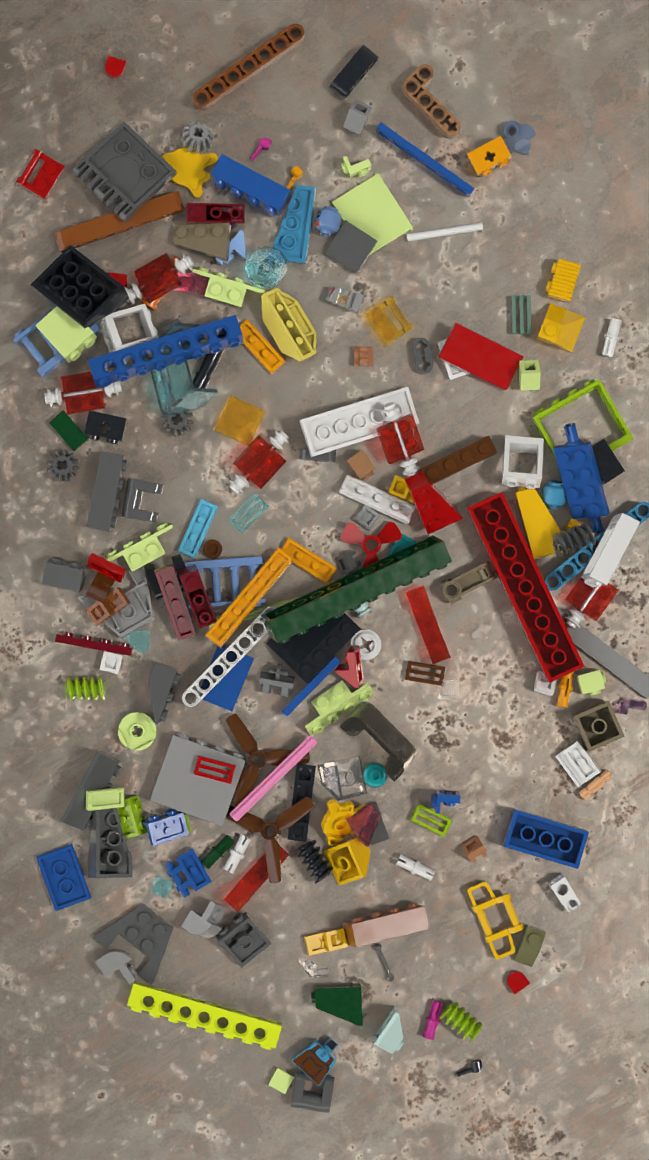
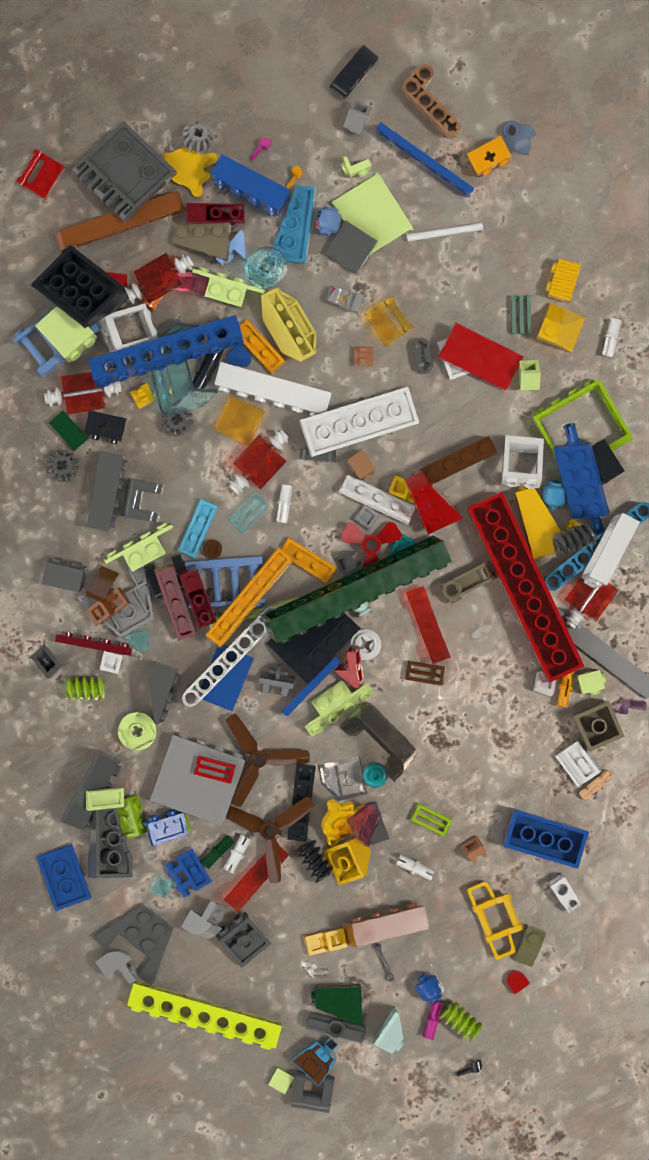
red tile [87,553,126,583] -> none
red tile [105,56,127,78] -> none
dark orange beam [193,23,304,110] -> none
bright pink axle [230,735,318,821] -> none
clear red plate [376,402,424,477] -> none
blue bracket [431,790,461,813] -> none
none -> dark grey slope [31,644,65,679]
none -> yellow tile [130,383,156,409]
none -> white brick [215,362,332,416]
none -> blue tile [226,344,252,367]
none -> white axle [276,484,293,523]
none -> dark grey piece [306,1012,366,1043]
none -> blue head [415,973,444,1004]

